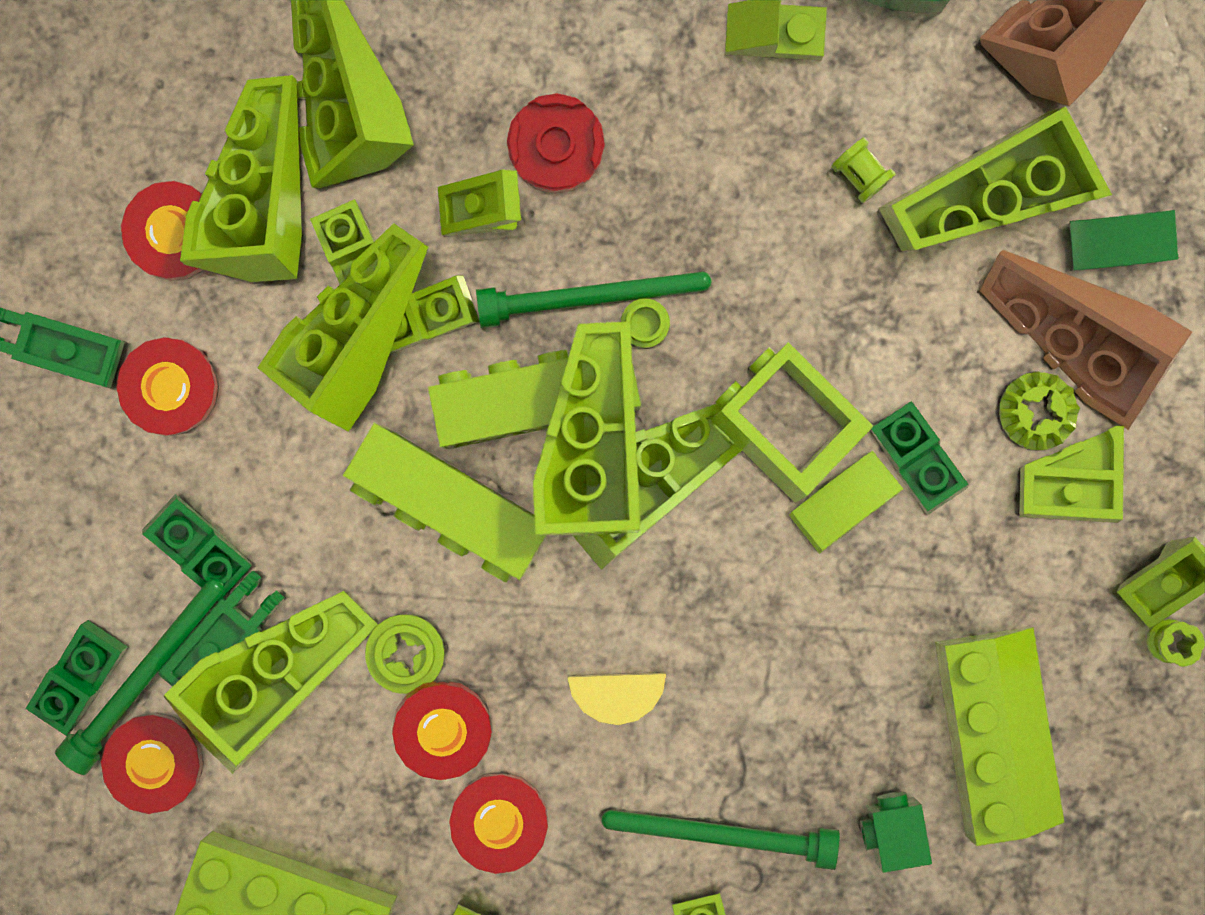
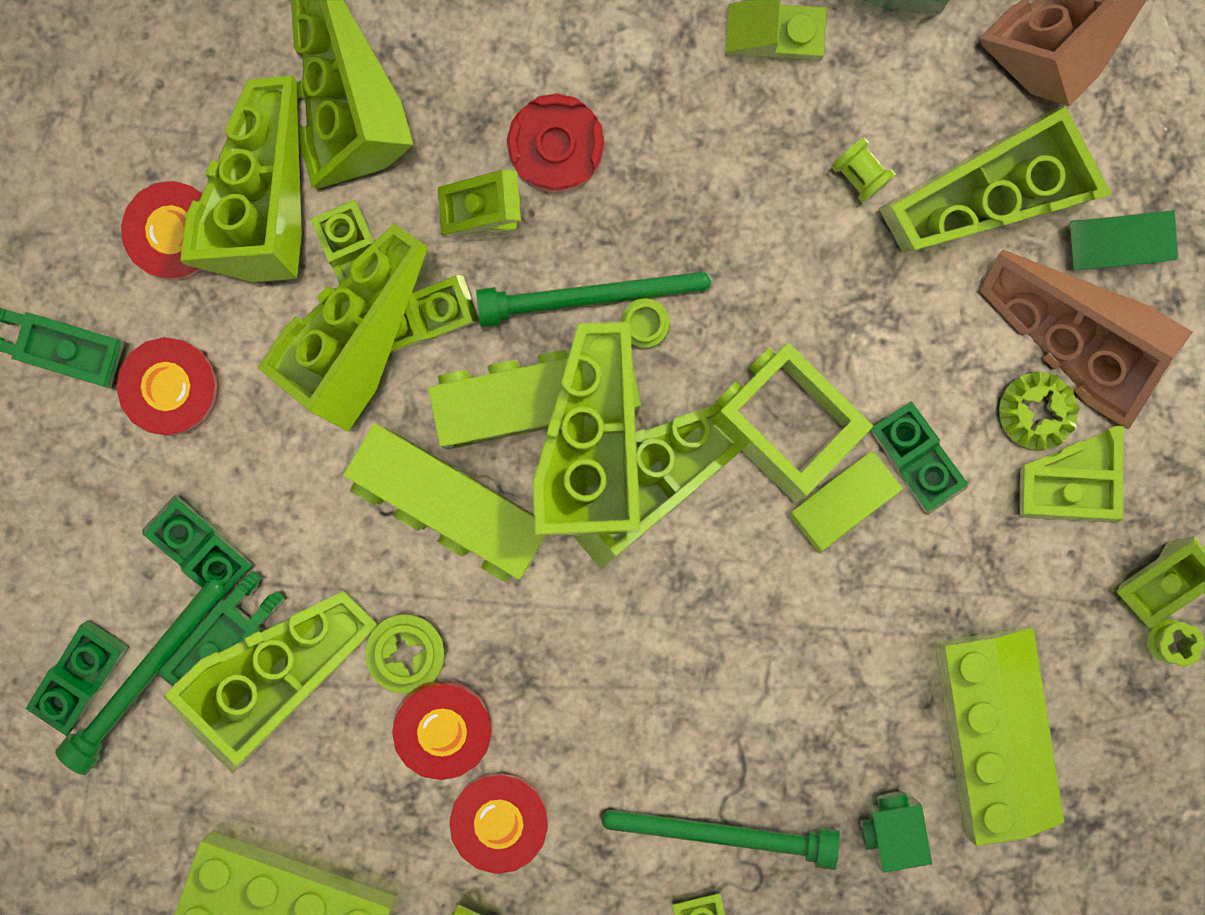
red tile [101,713,203,814] -> none
light yellow tile [567,672,666,725] -> none

